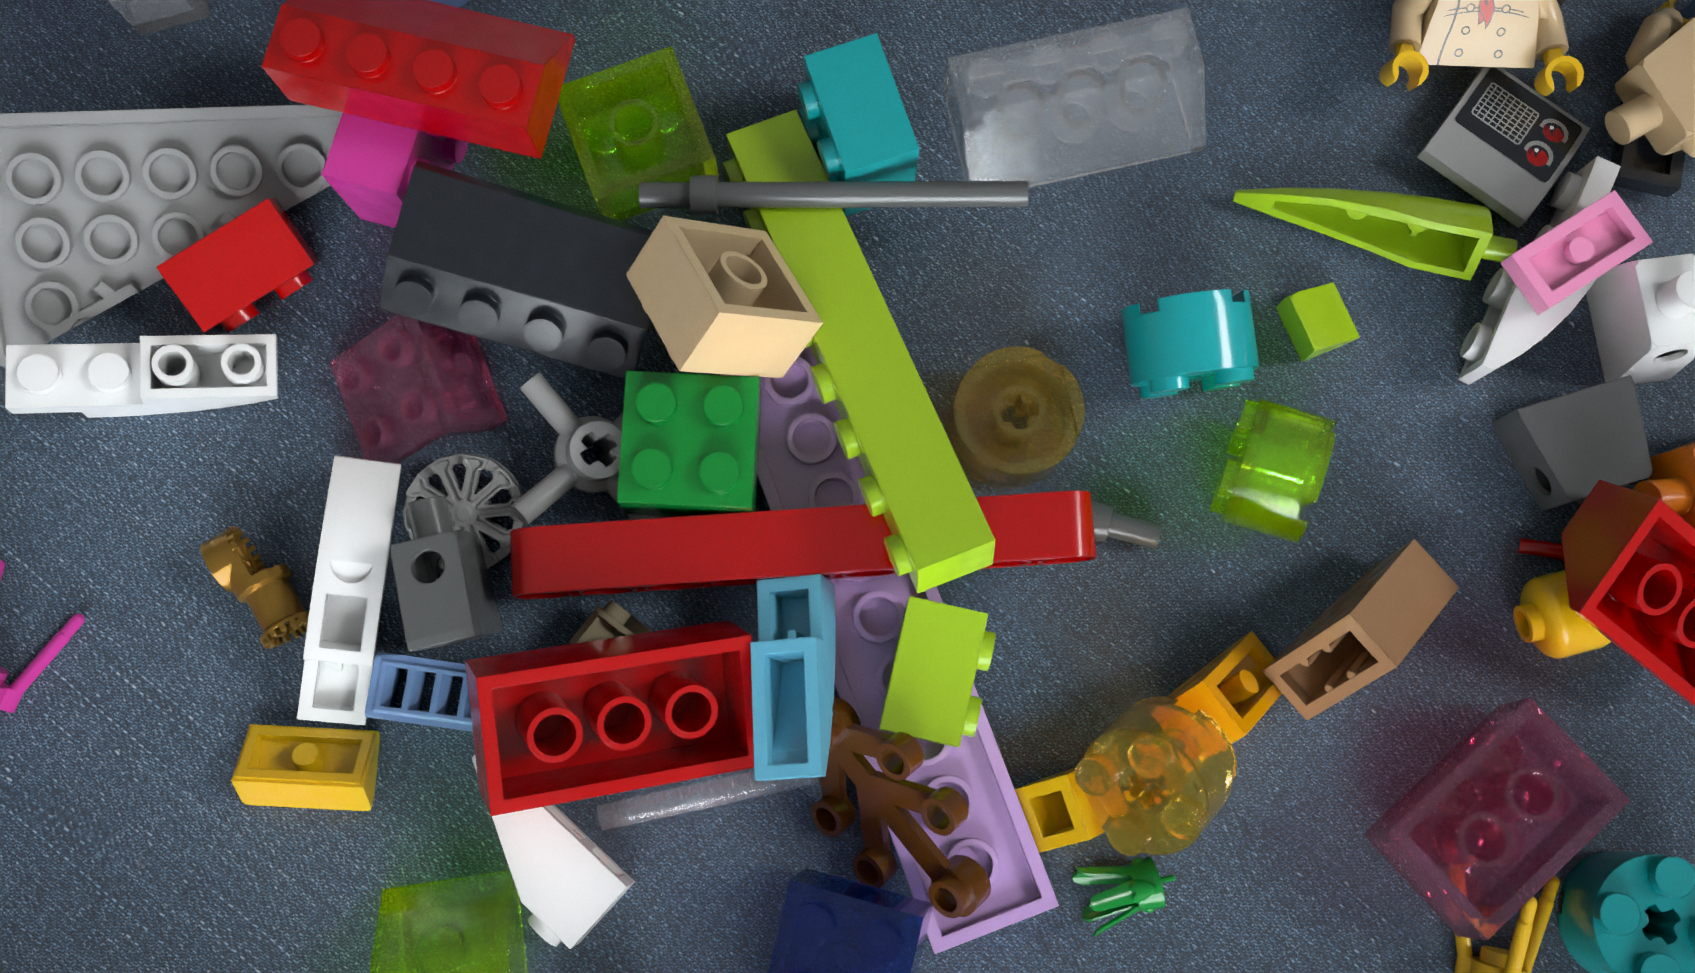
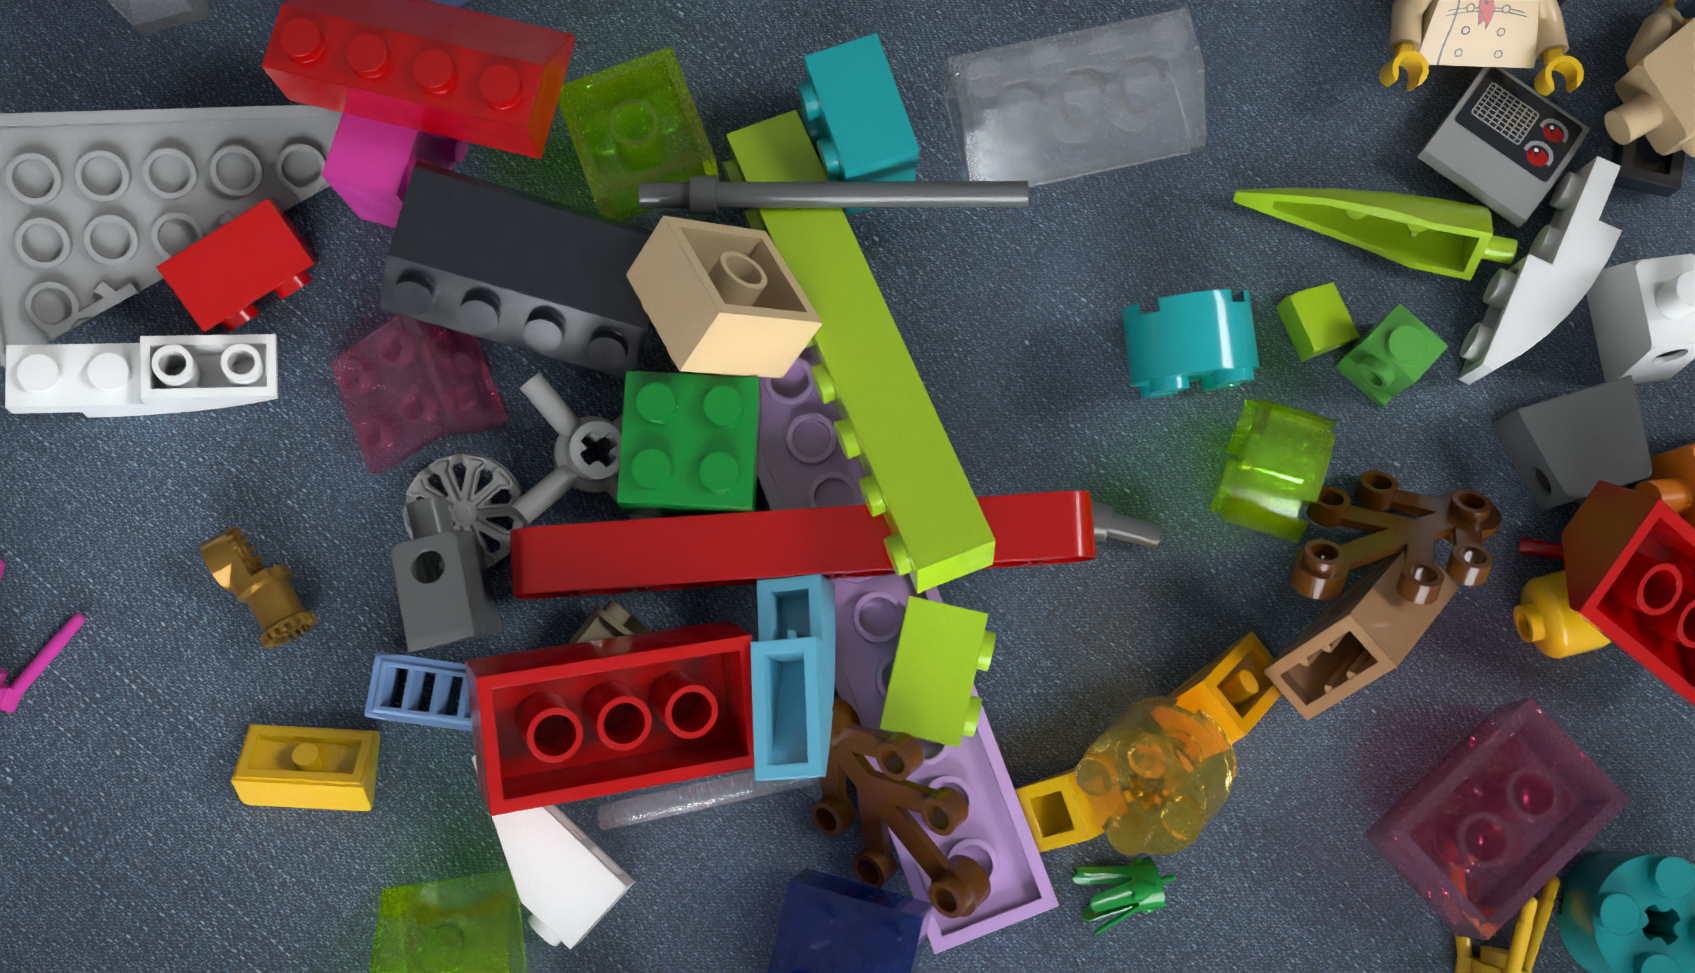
white slope [297,455,401,725] -> none
clear yellow brick [948,346,1085,488] -> none
bright pink plate [1501,190,1653,315] -> none
none -> reddish brown plant [1289,470,1502,605]
none -> bright green brick [1334,303,1449,408]

